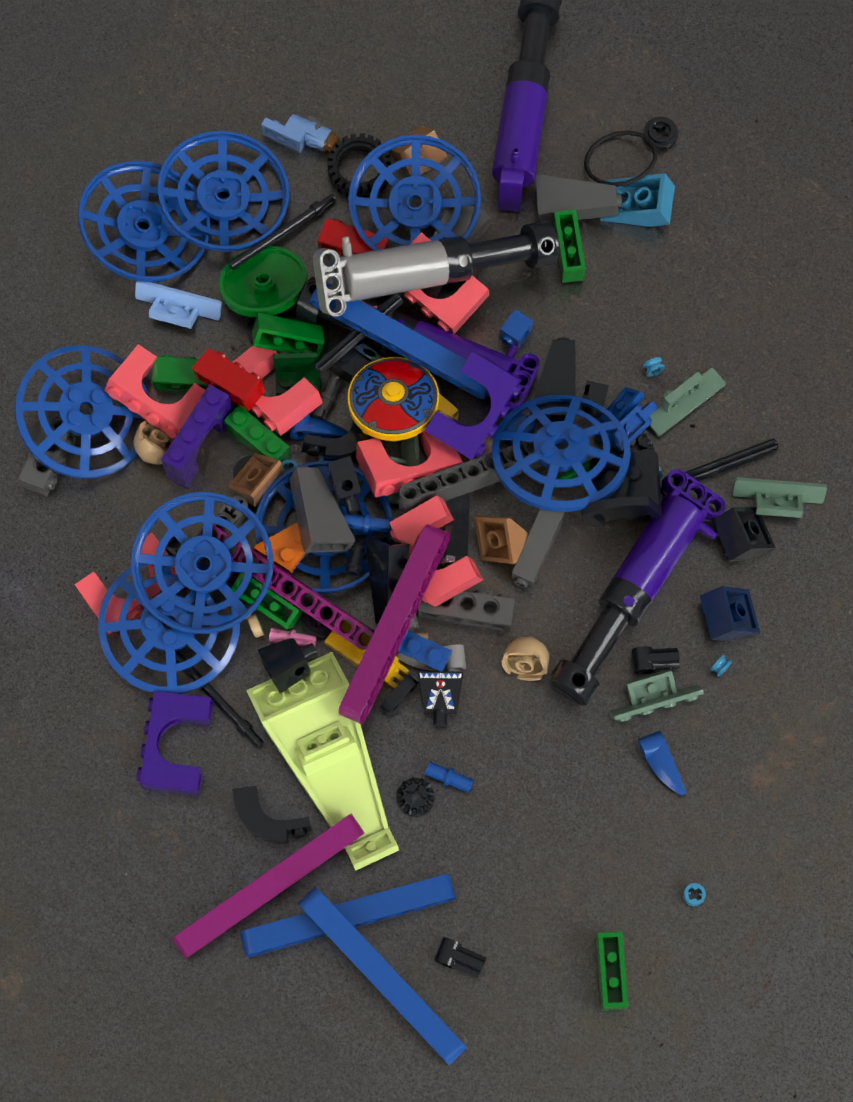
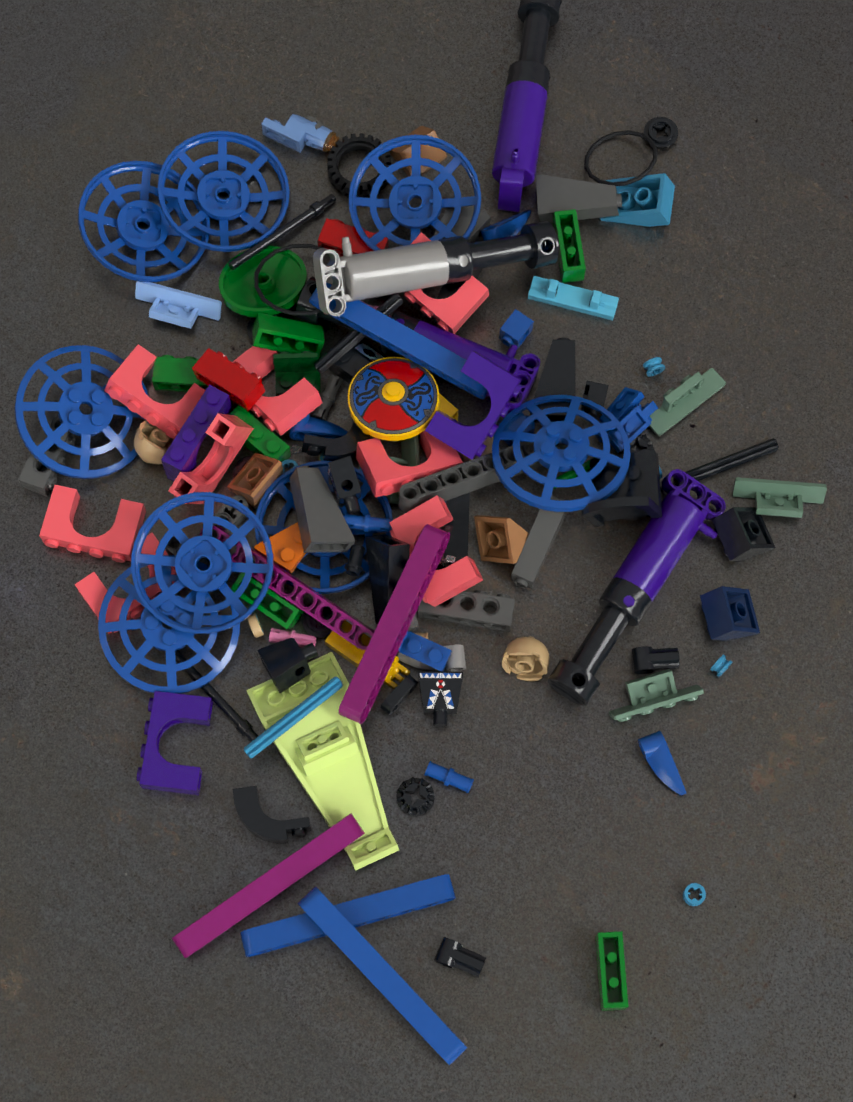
none -> coral arch [39,484,146,563]
none -> coral arch [168,413,254,504]
none -> dark azure axle [244,676,343,758]
none -> black piece [254,244,328,316]
none -> blue piece [480,210,531,241]
none -> medium azure hinge [528,276,619,321]

